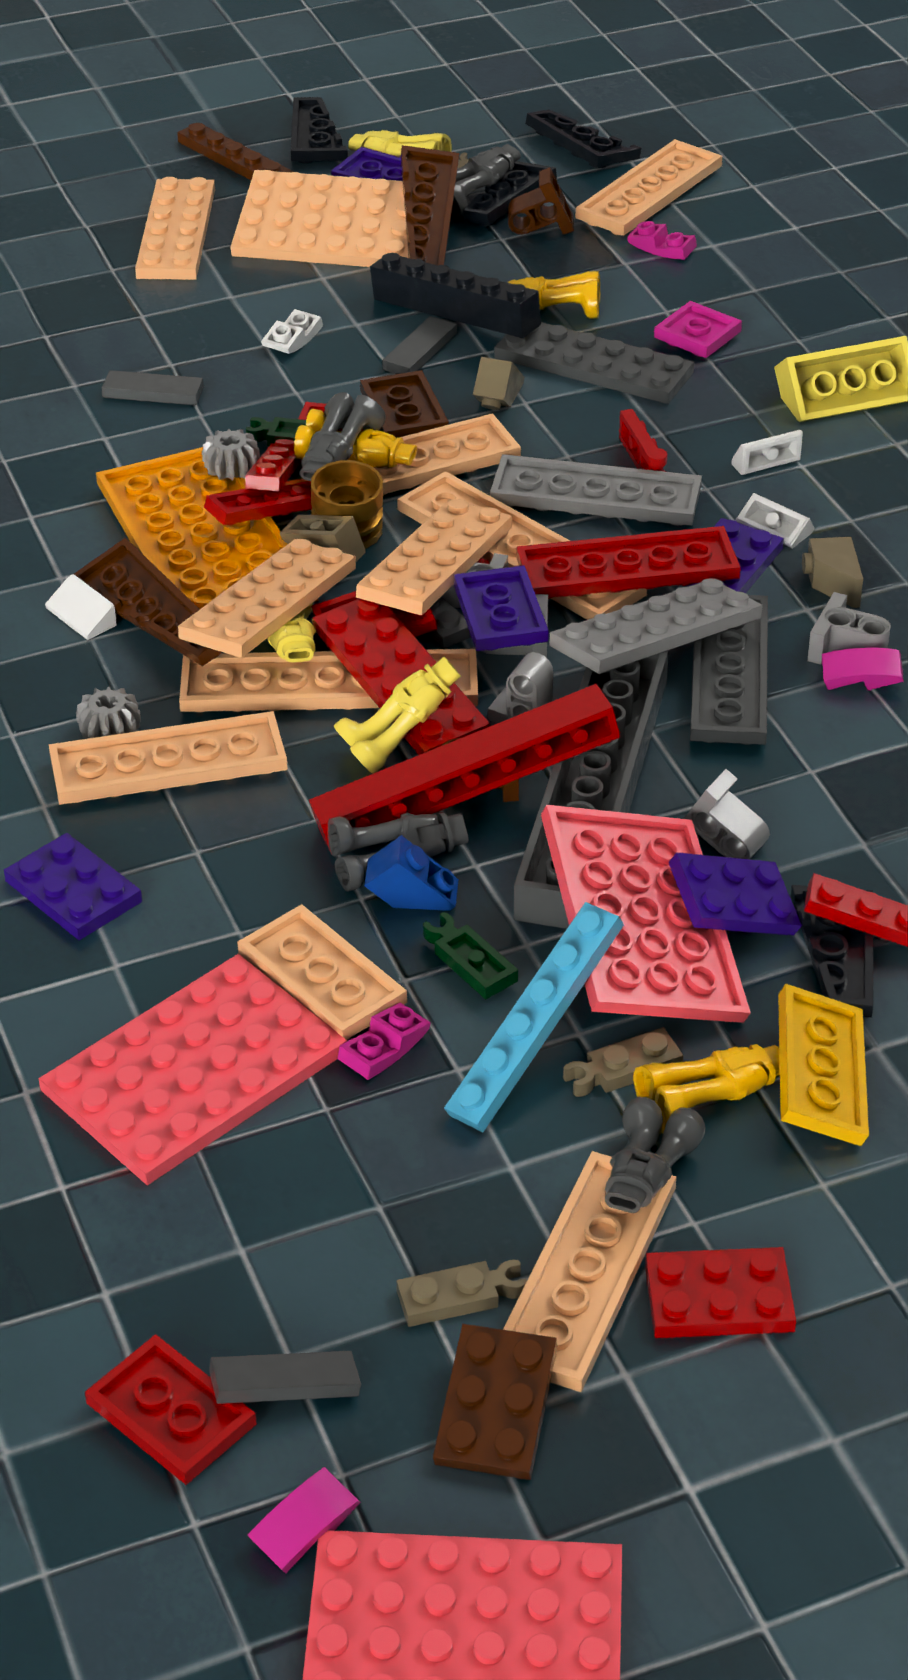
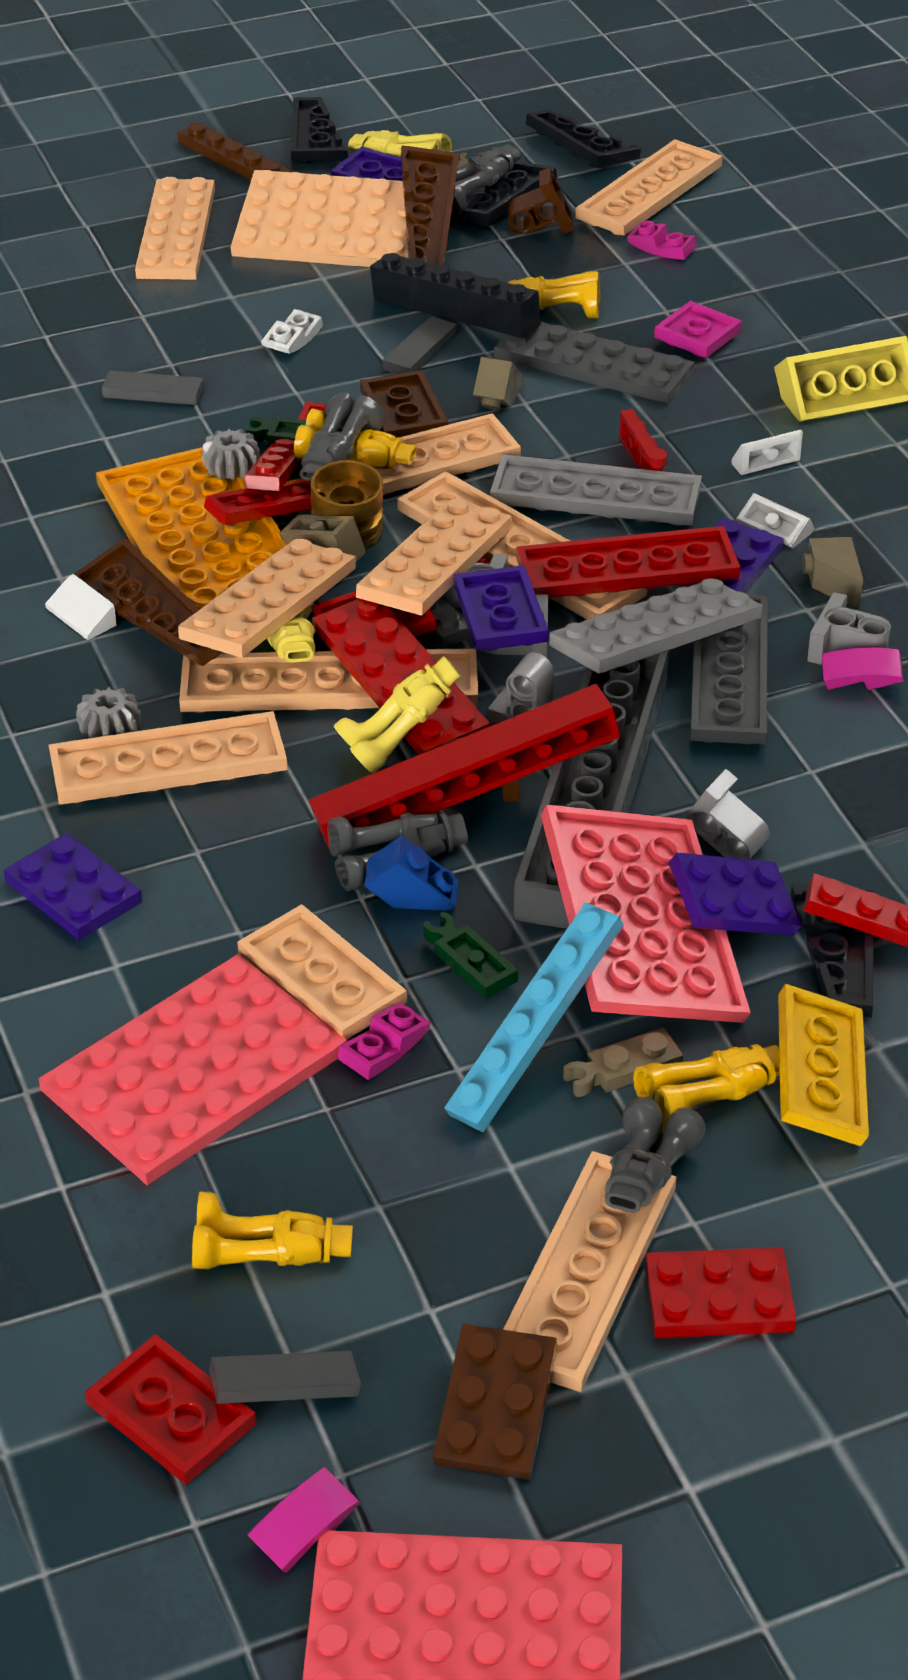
dark tan plate [396,1260,527,1327] -> none
none -> yellow piece [192,1191,353,1269]

